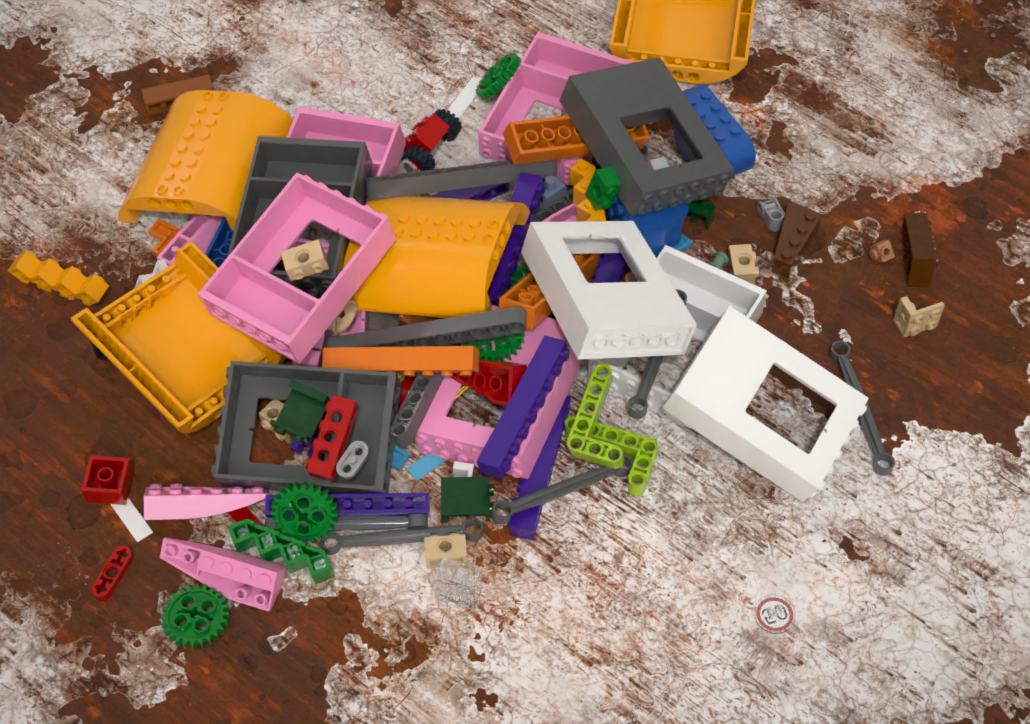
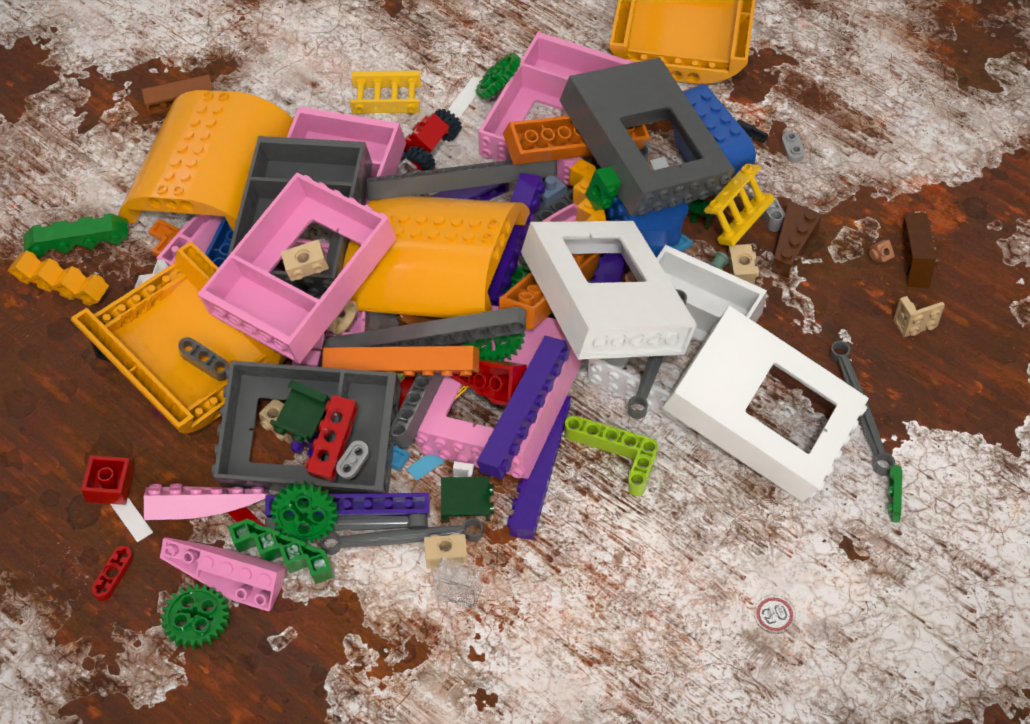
dark grey piece [491,454,633,524] -> none
lime beam [567,363,625,469] -> none
none -> green brick [23,213,128,258]
none -> dark grey beam [178,337,229,381]
none -> yellow fence [350,71,421,114]
none -> yellow fence [704,164,775,246]
none -> black axle [737,119,769,143]
none -> light grey plate [781,132,805,163]
none -> green hinge [888,464,902,523]

